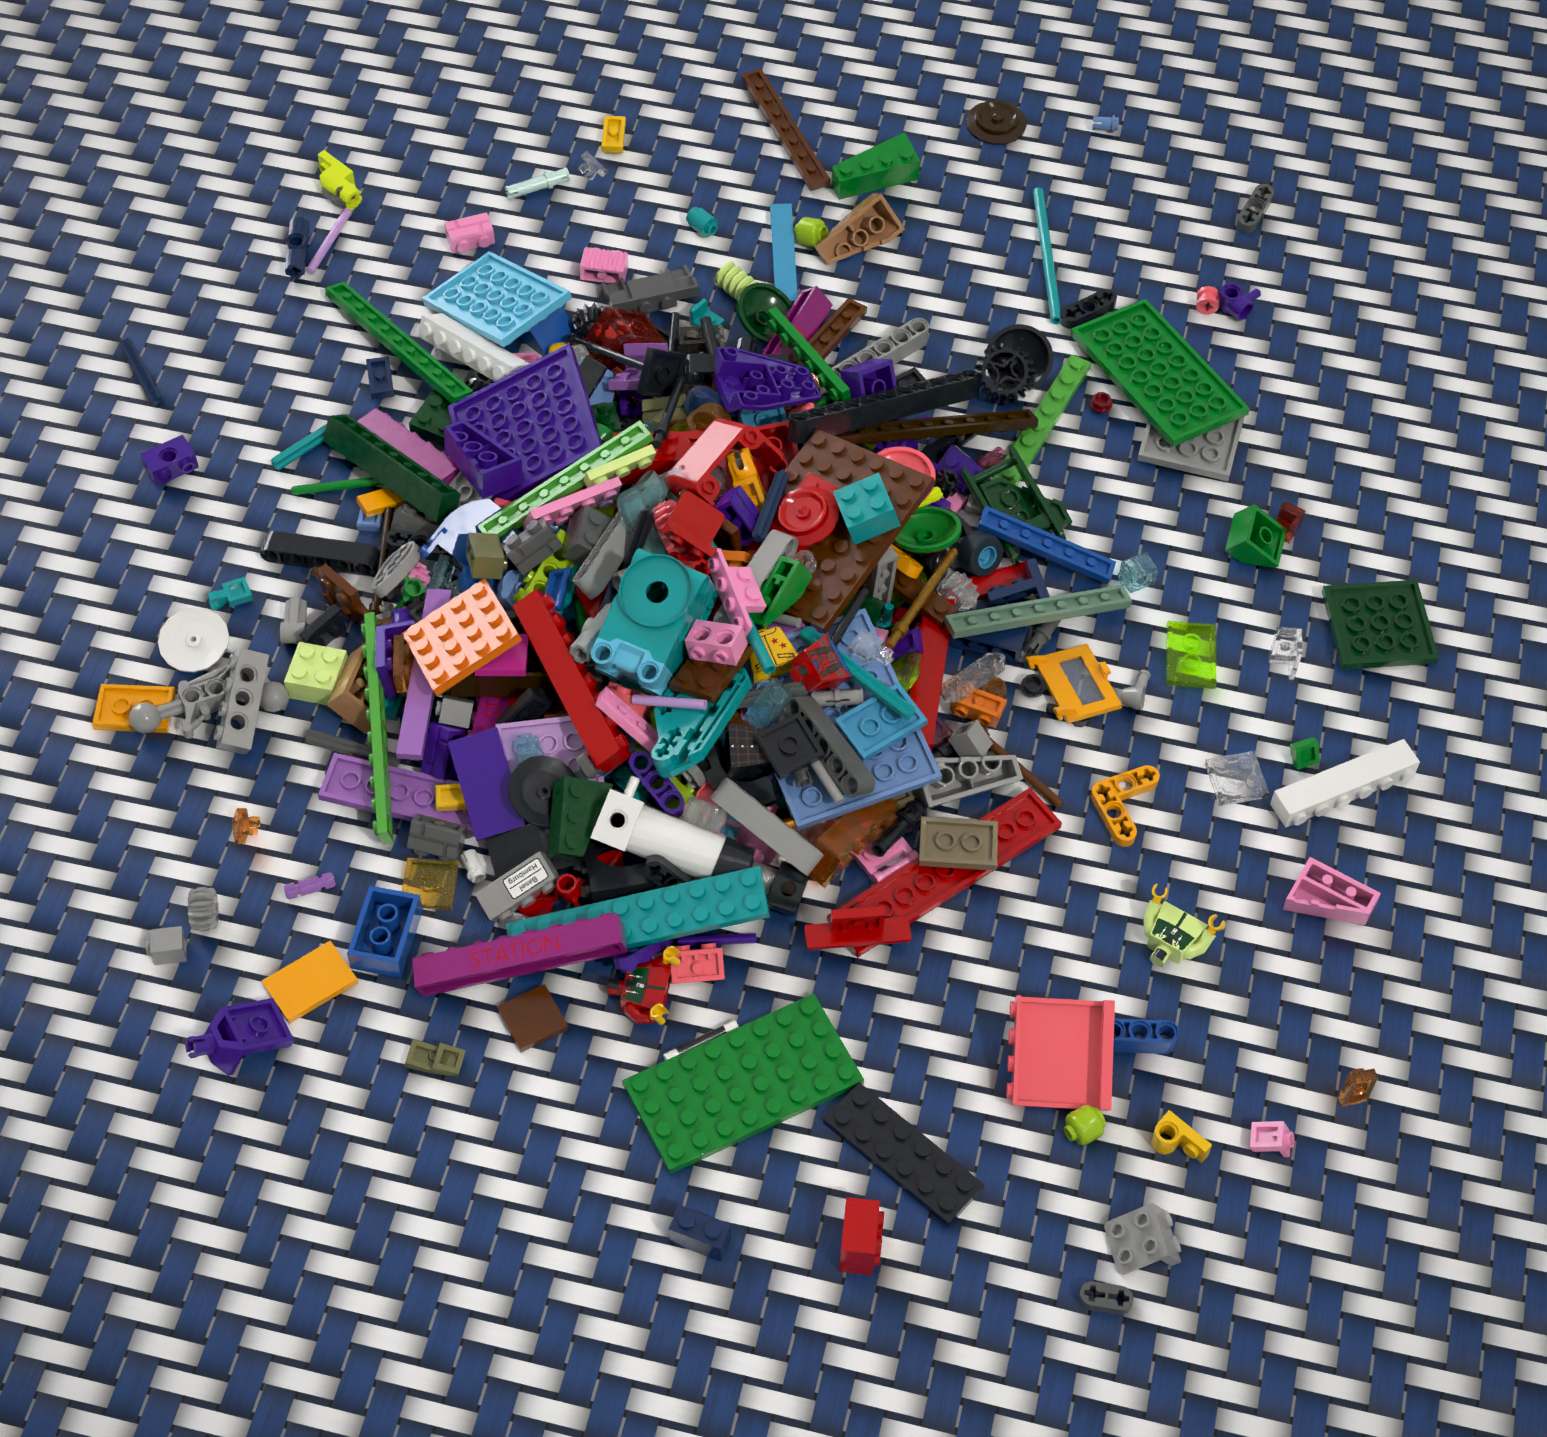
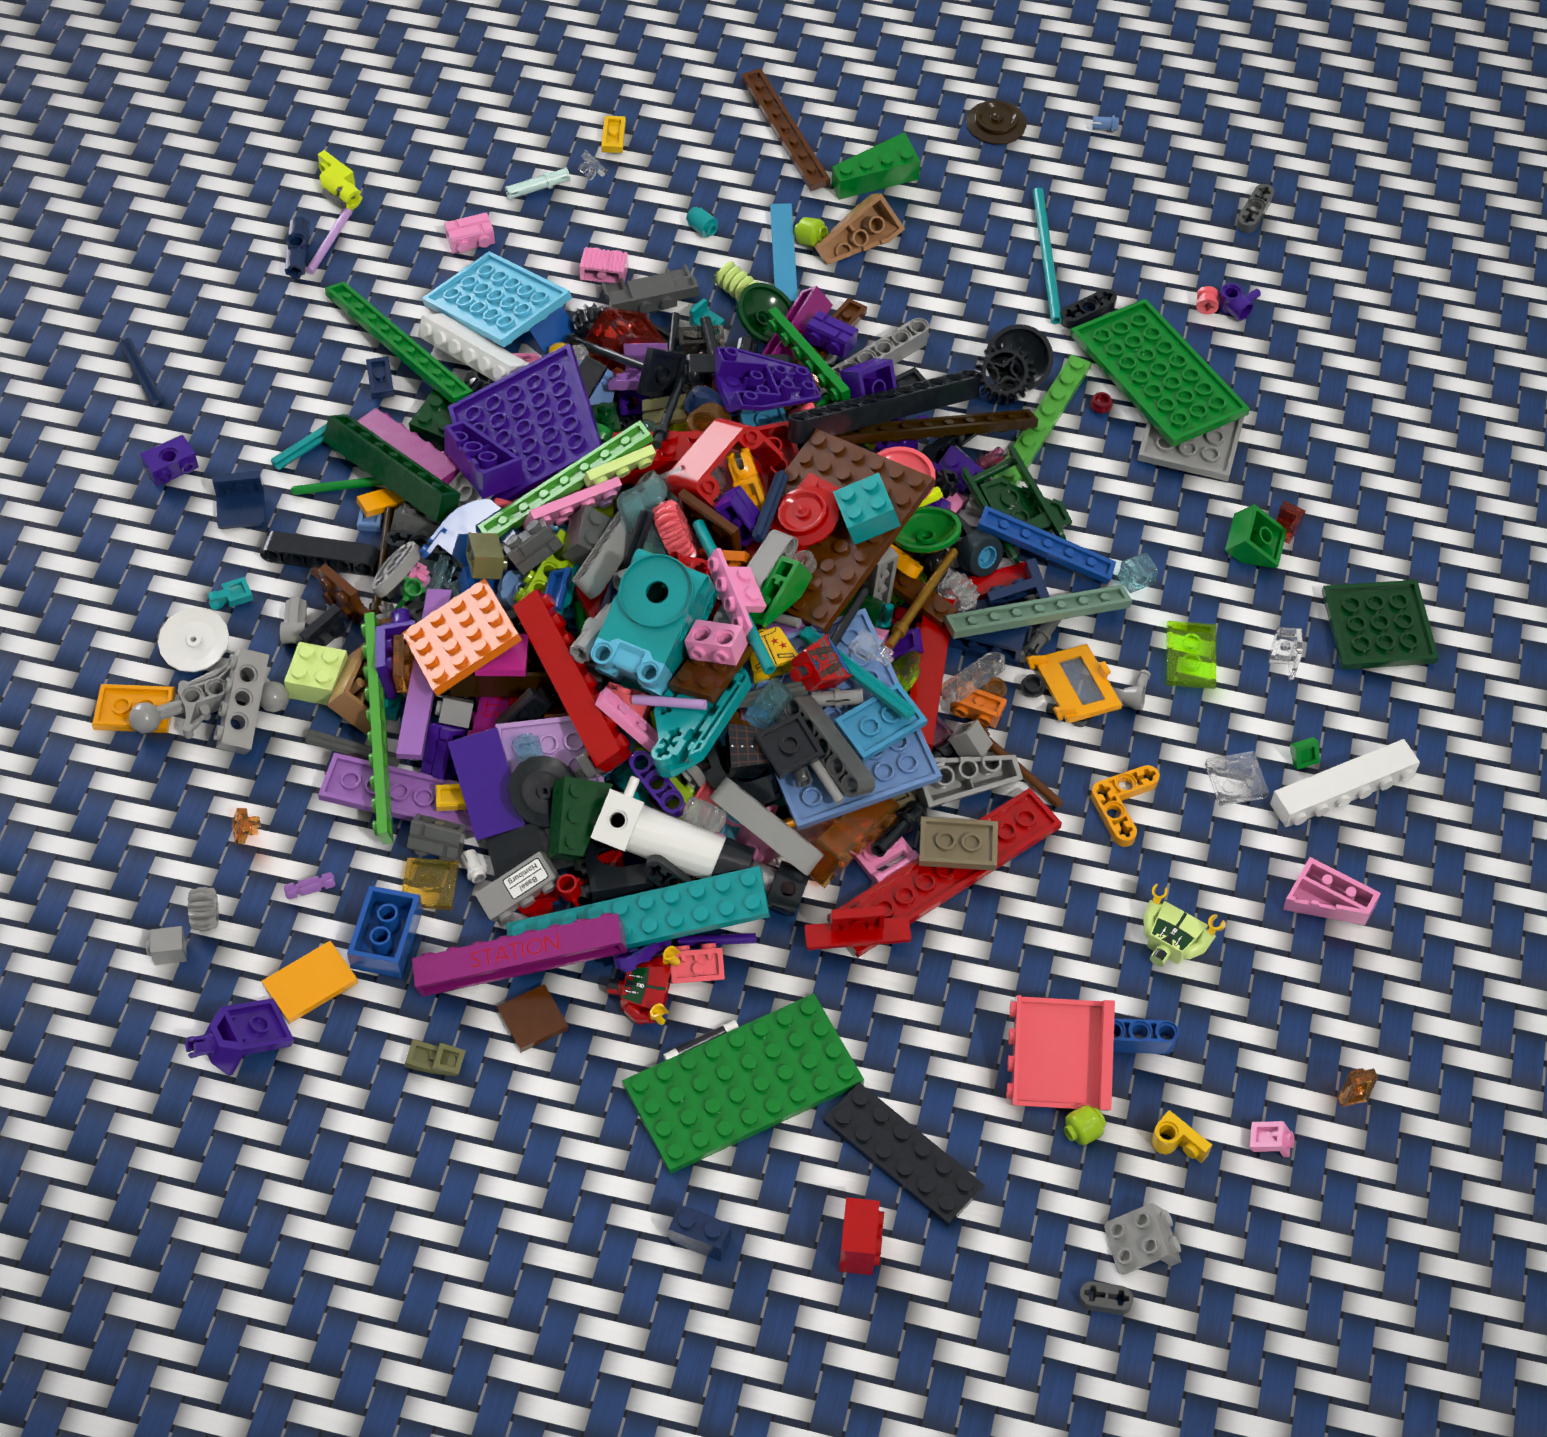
red bracket [661,491,725,559] -> none
none -> dark blue bracket [212,471,265,529]
none -> dark purple brick [804,311,859,359]

